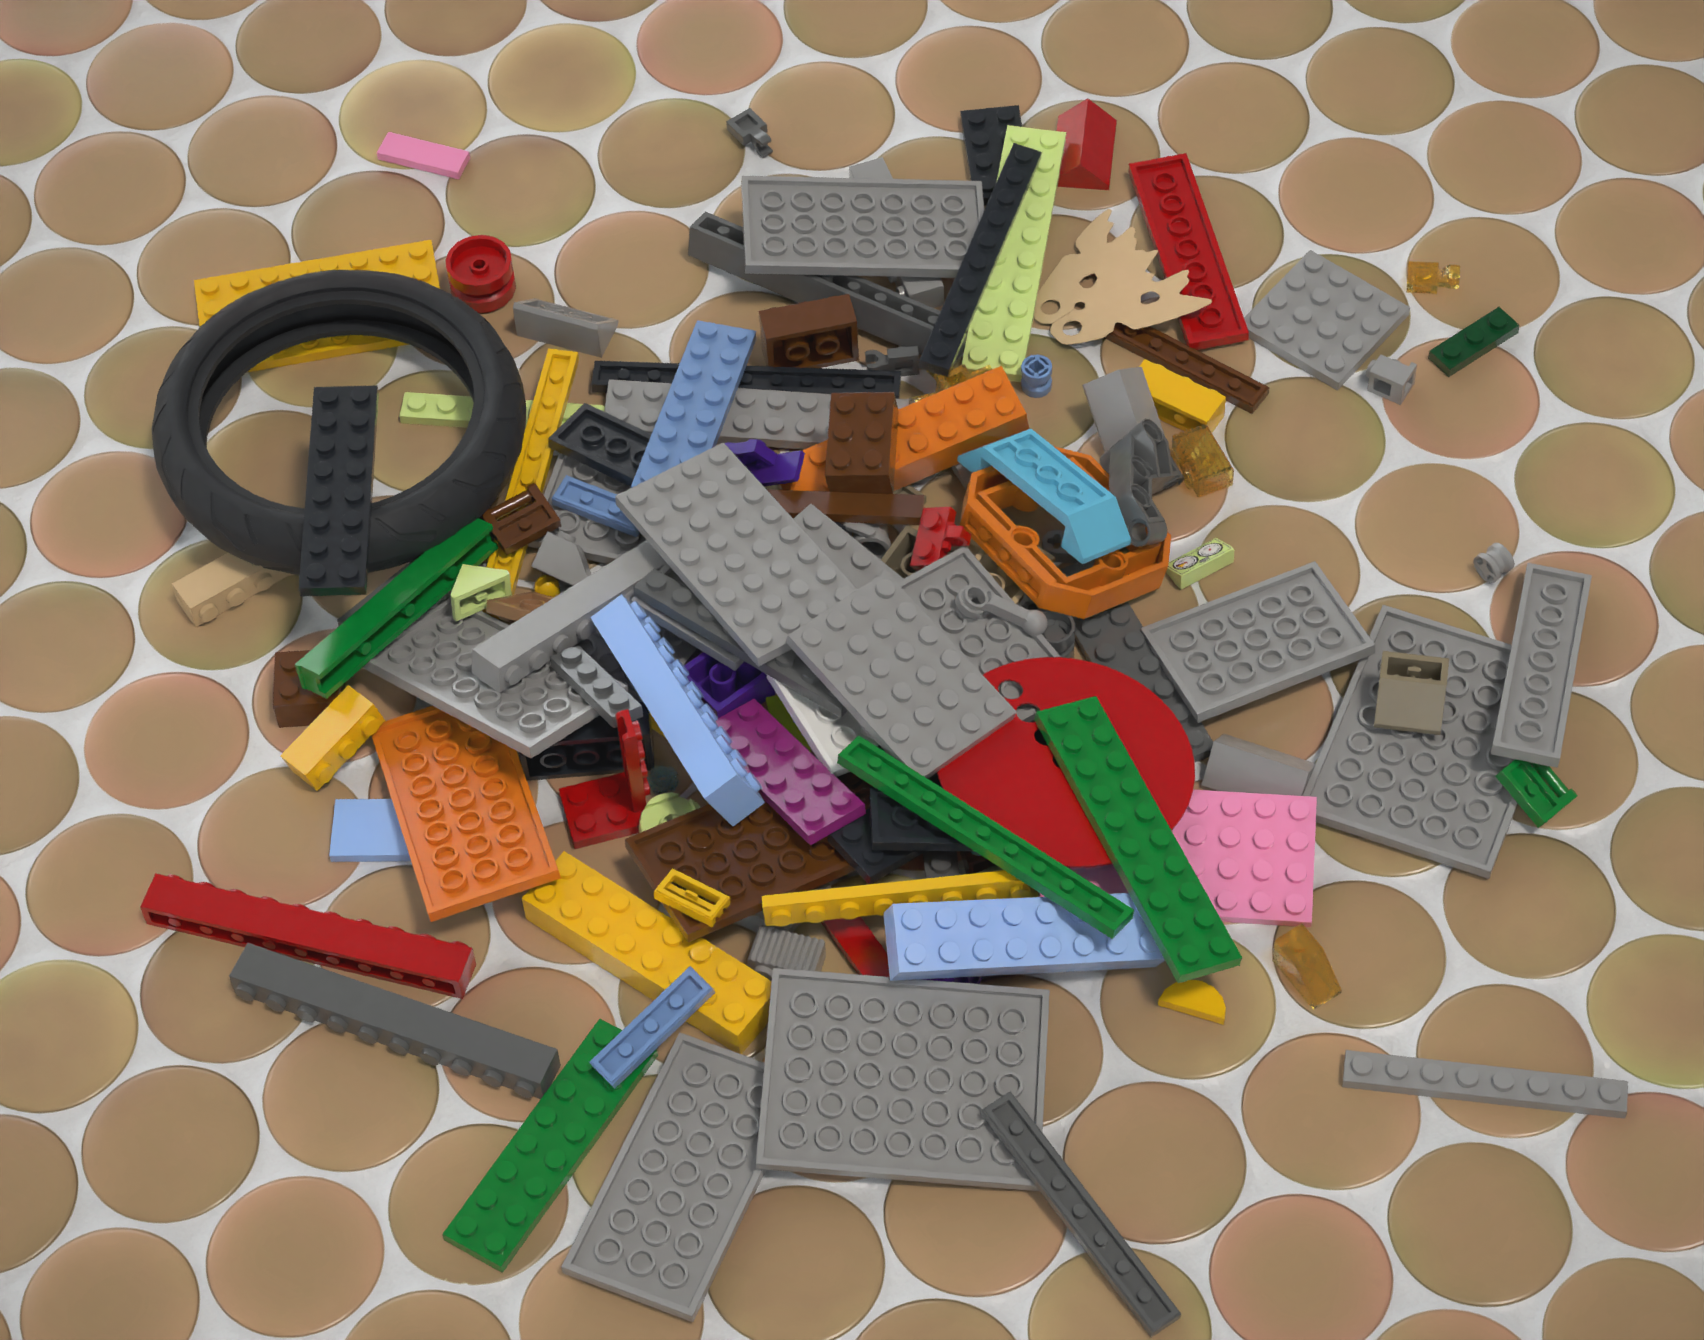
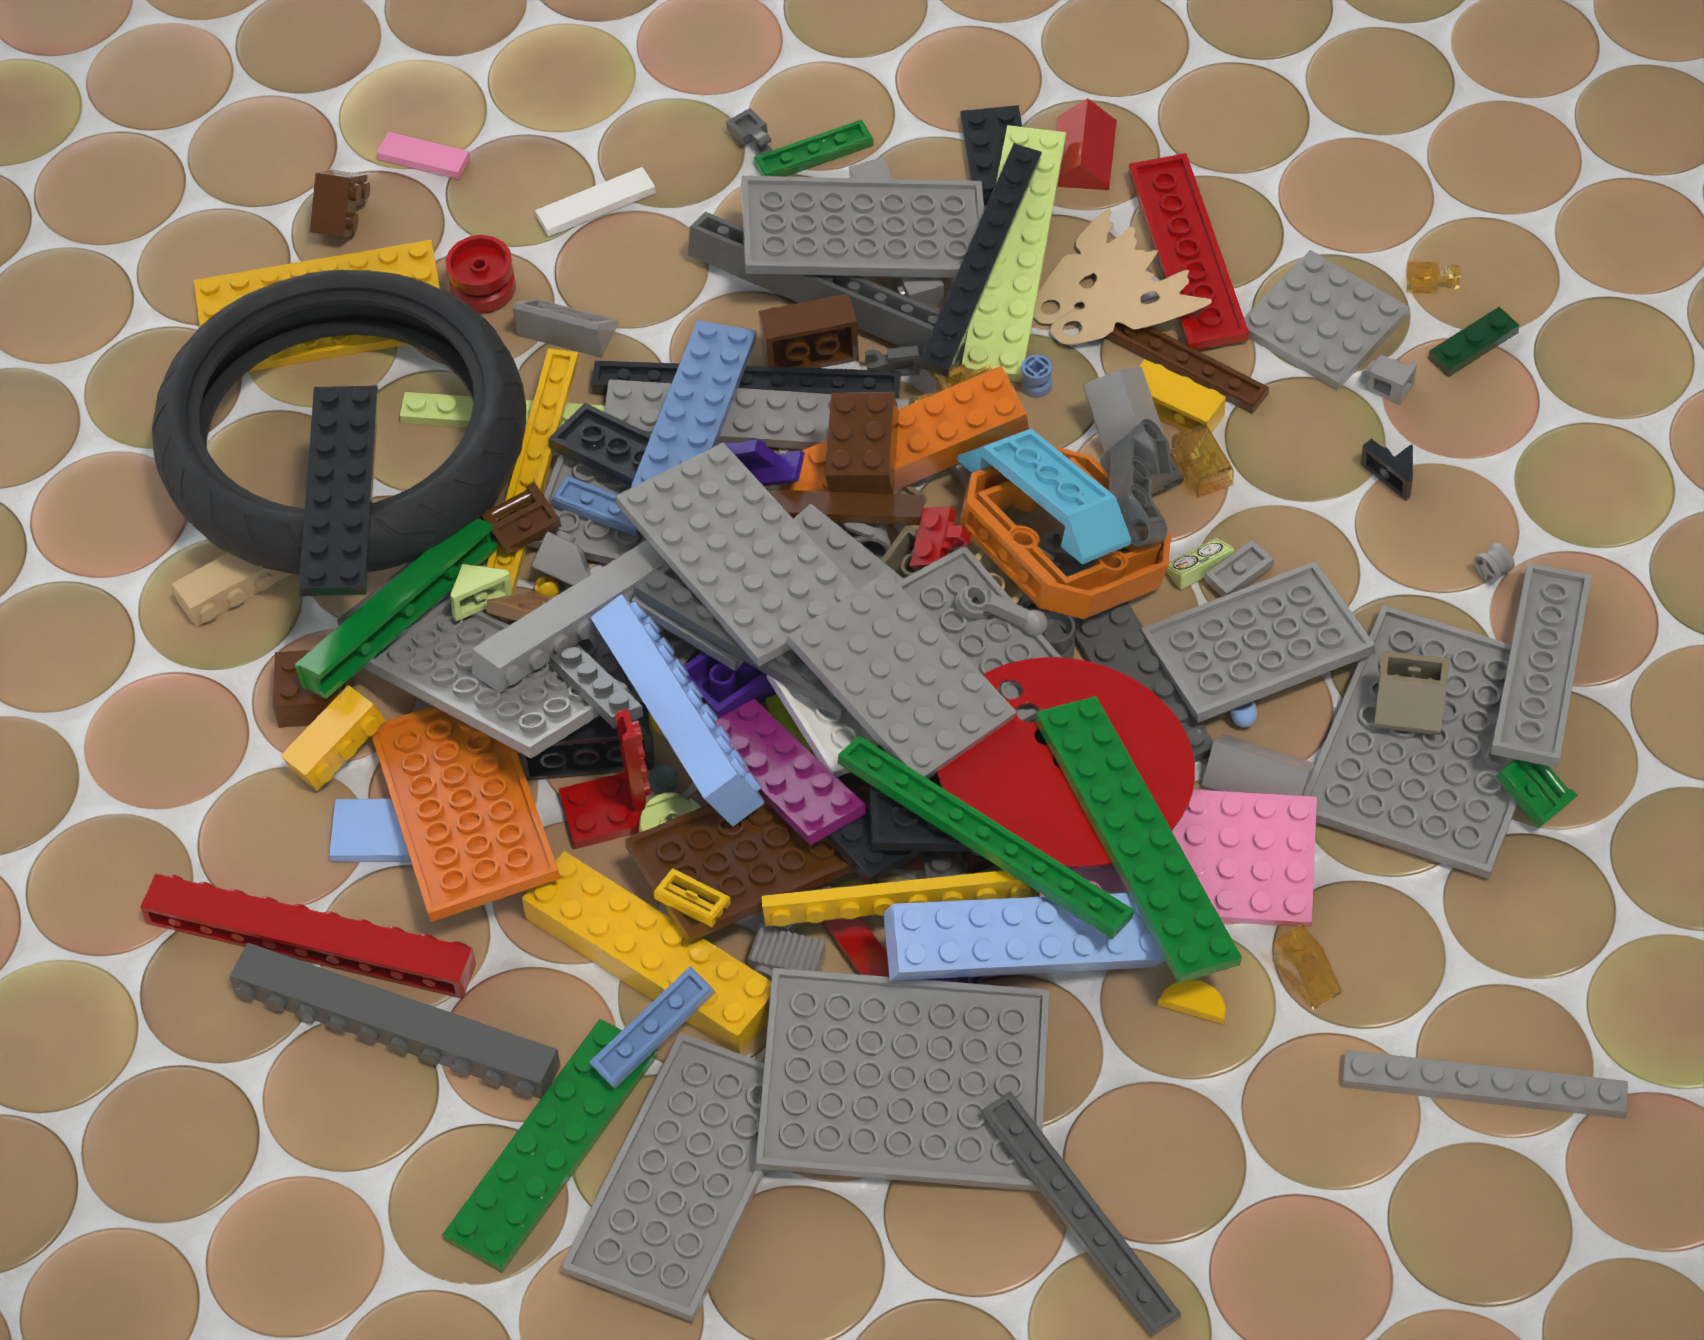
none -> reddish brown brick [310,170,370,237]
none -> white tile [535,167,656,237]
none -> green tile [754,119,874,177]
none -> light grey plate [1205,539,1274,597]
none -> light blue hinge [1230,701,1257,728]
none -> black slope [1361,438,1413,501]

